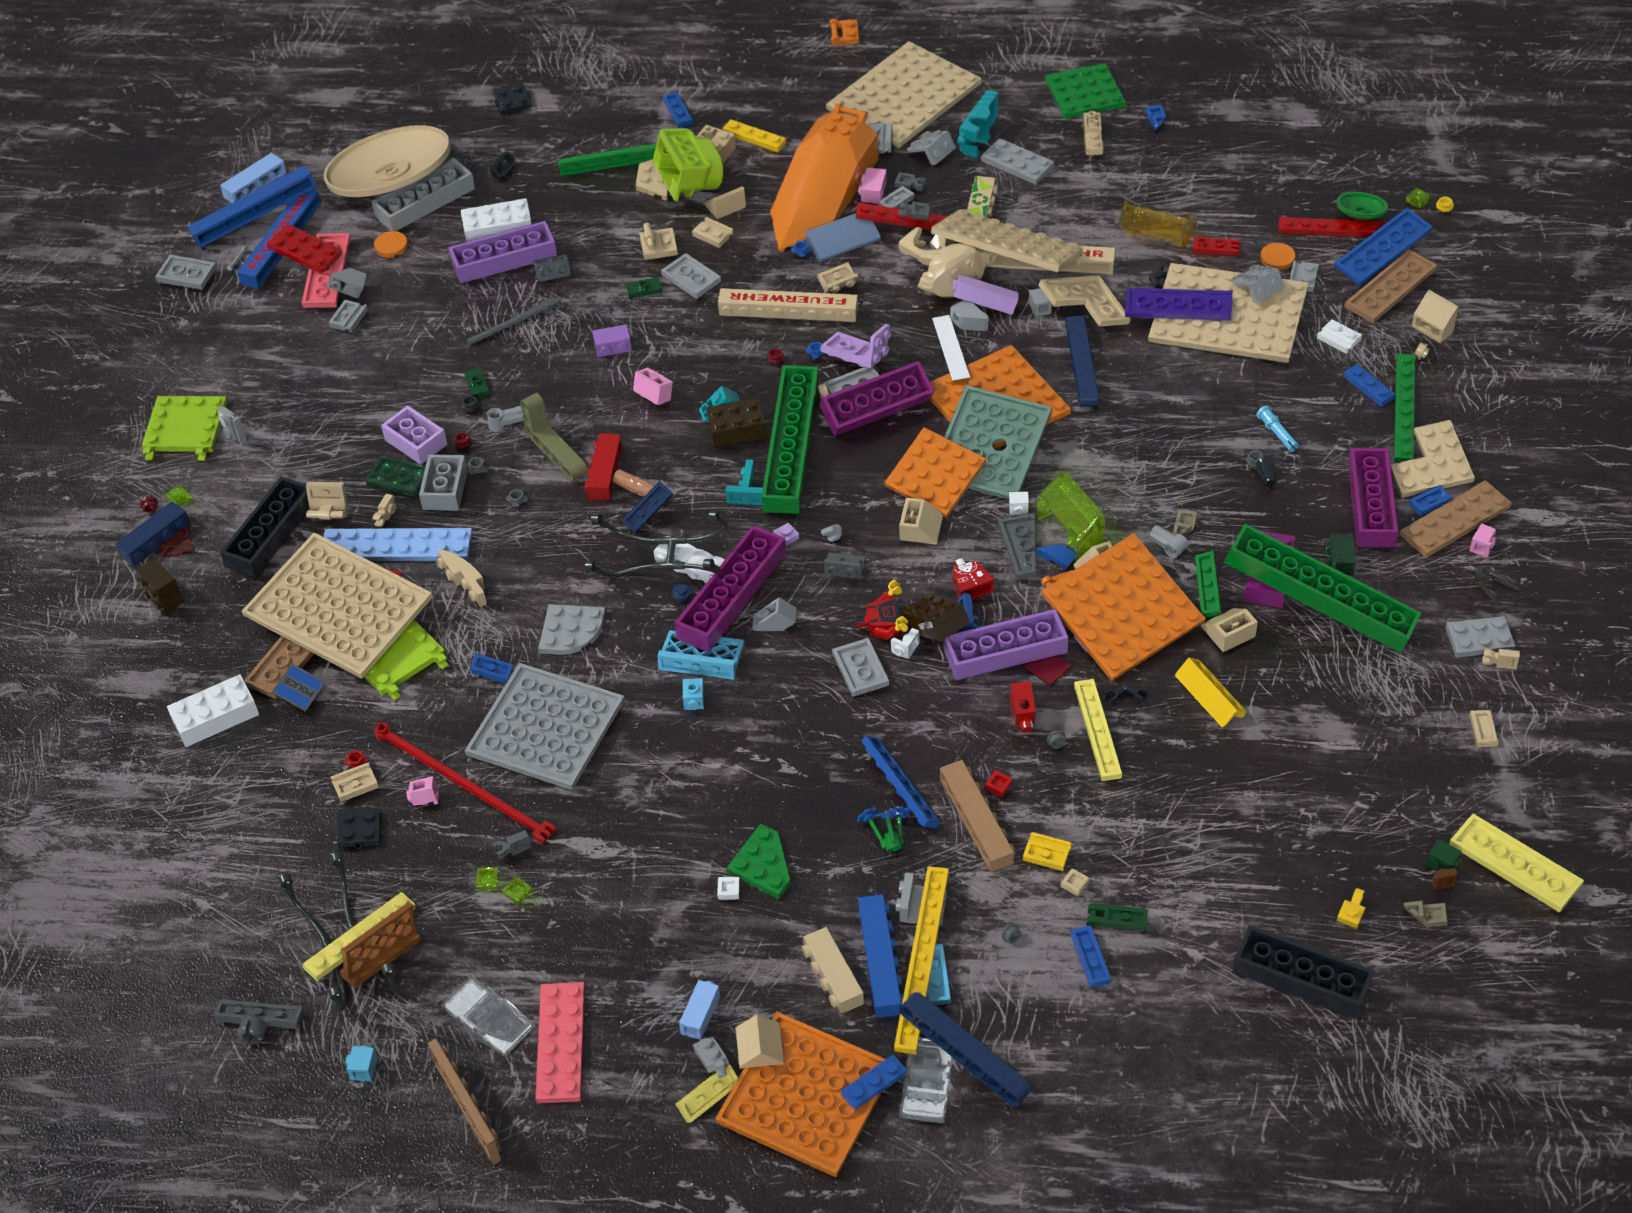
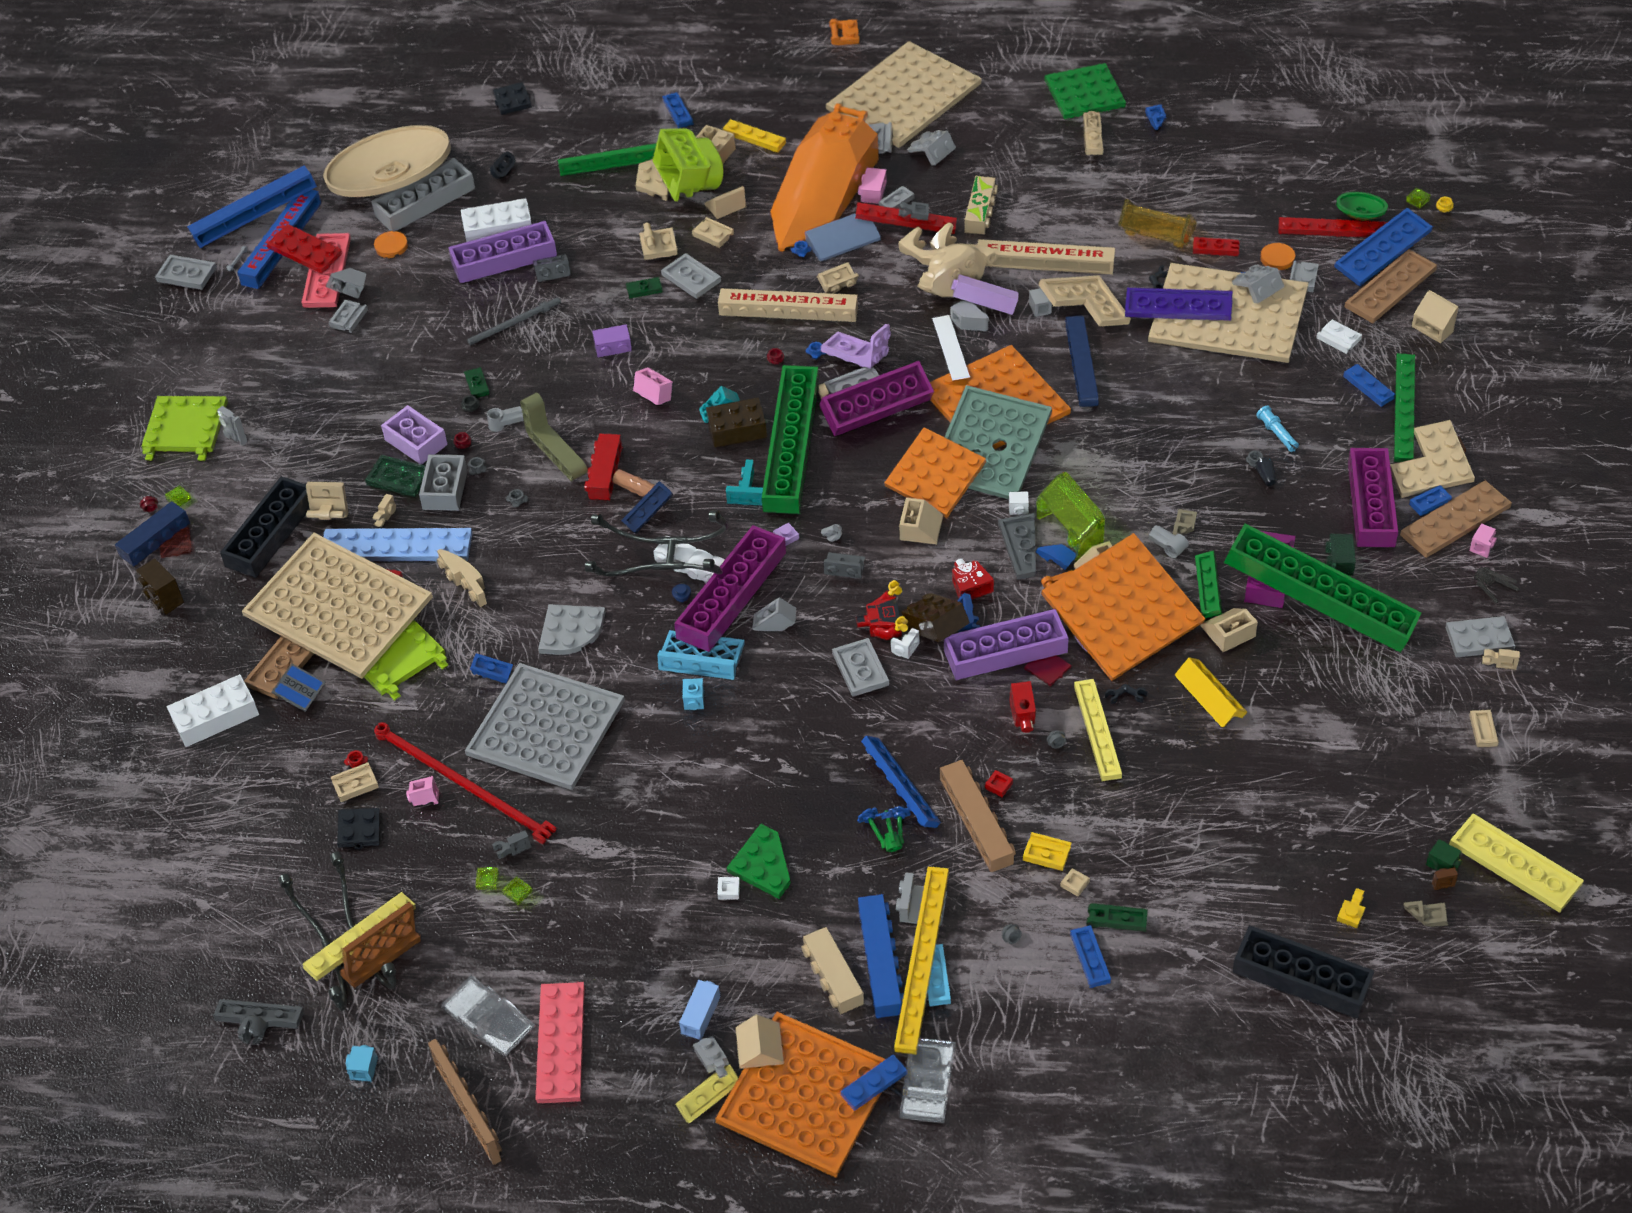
light blue brick [220,153,287,203] -> none
dark grey plate [895,172,926,191] -> none
dark blue beam [899,992,1032,1107] -> none
tan plate [931,209,1083,272] -> none
teal piece [957,90,998,158] -> none
light grey plate [981,138,1054,185] -> none
tan plate [1414,342,1429,360] -> none

